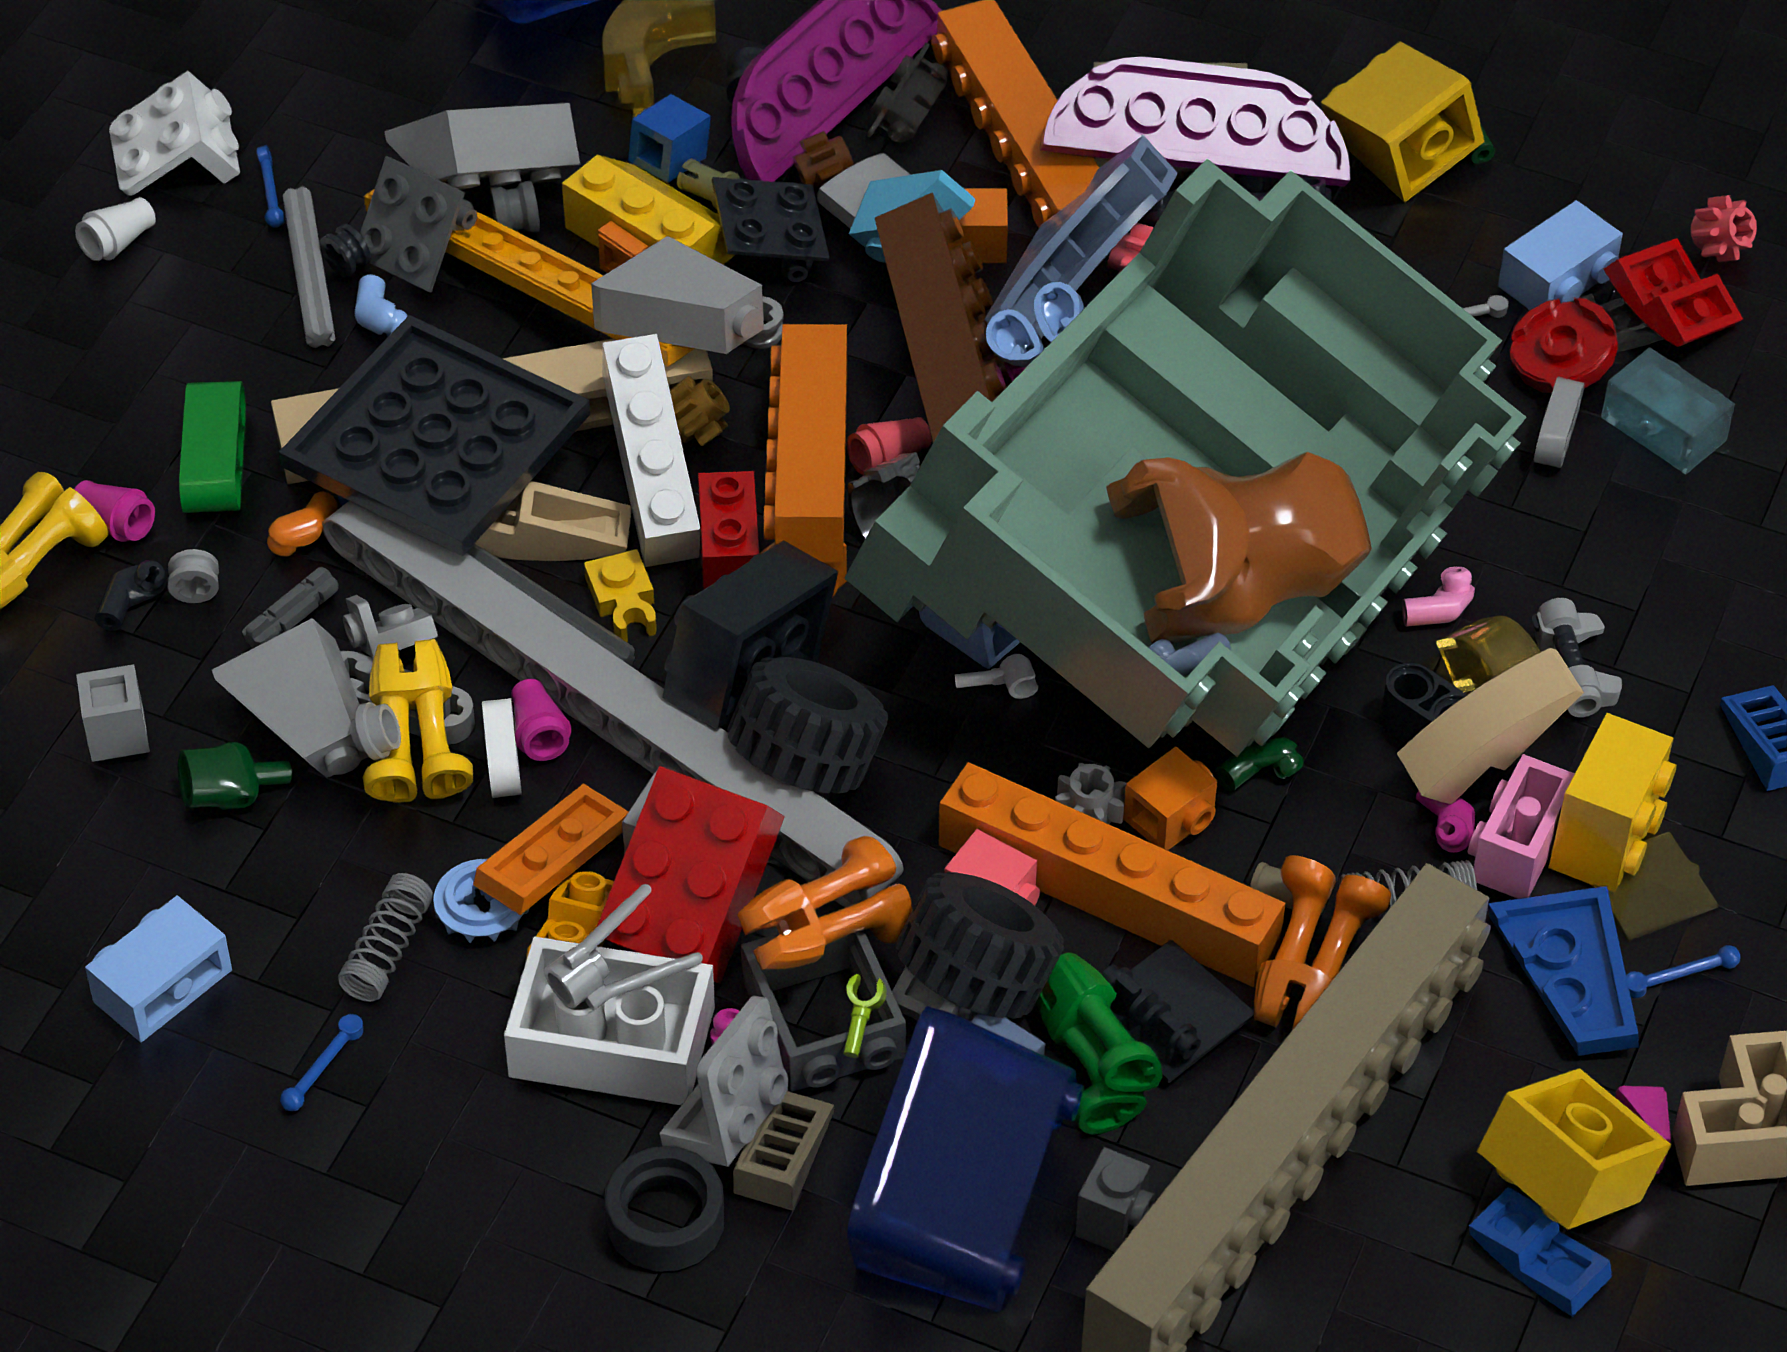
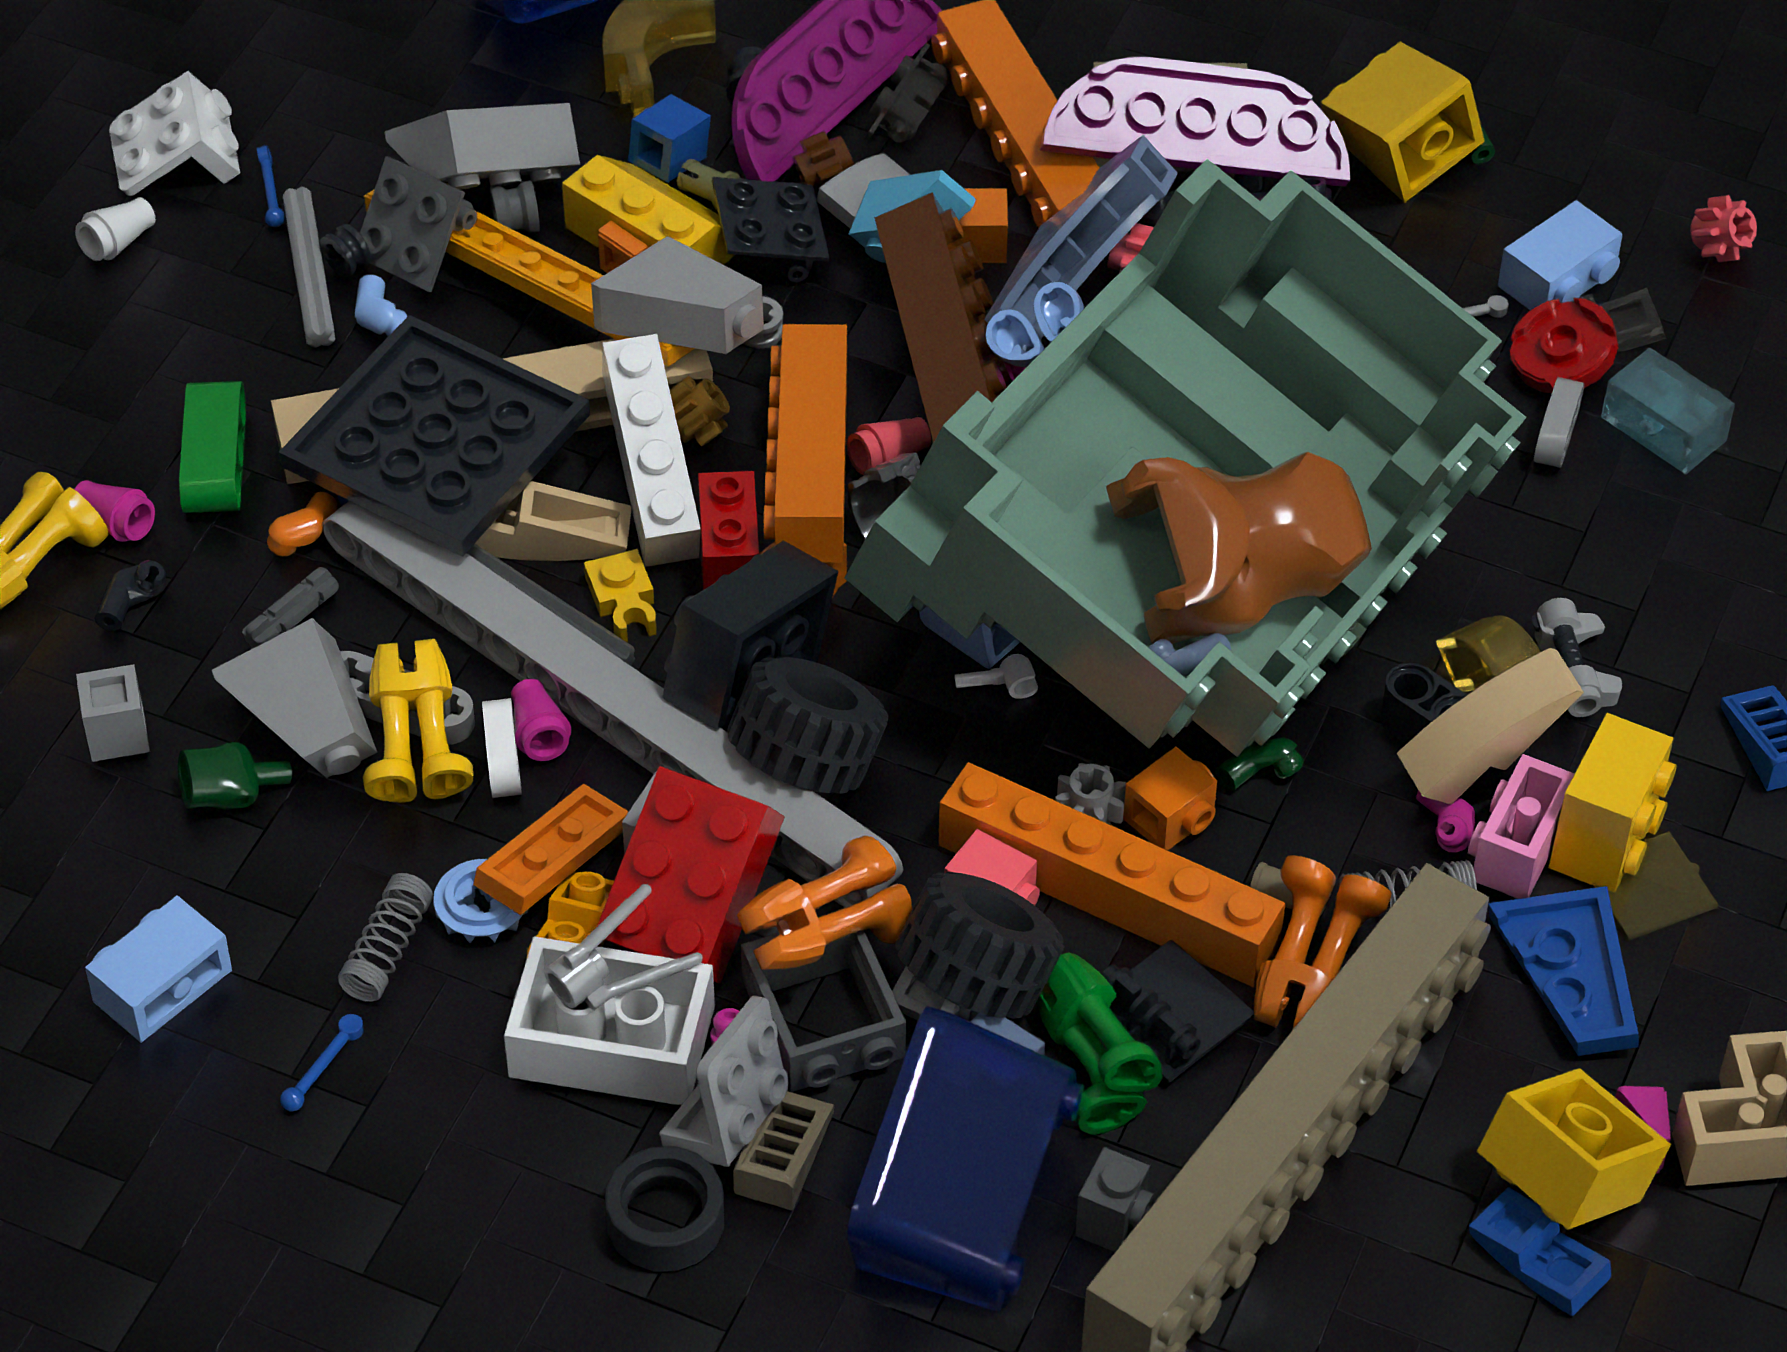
light grey bush [168,549,219,603] -> none
light grey bracket [343,595,438,658] -> none
light grey plate [350,702,401,761] -> none
lime hand [843,974,887,1058] -> none
bright pink arm [1402,567,1475,627] -> none
red slope [1604,238,1743,347] -> none
blue hinge [1626,945,1741,998] -> none

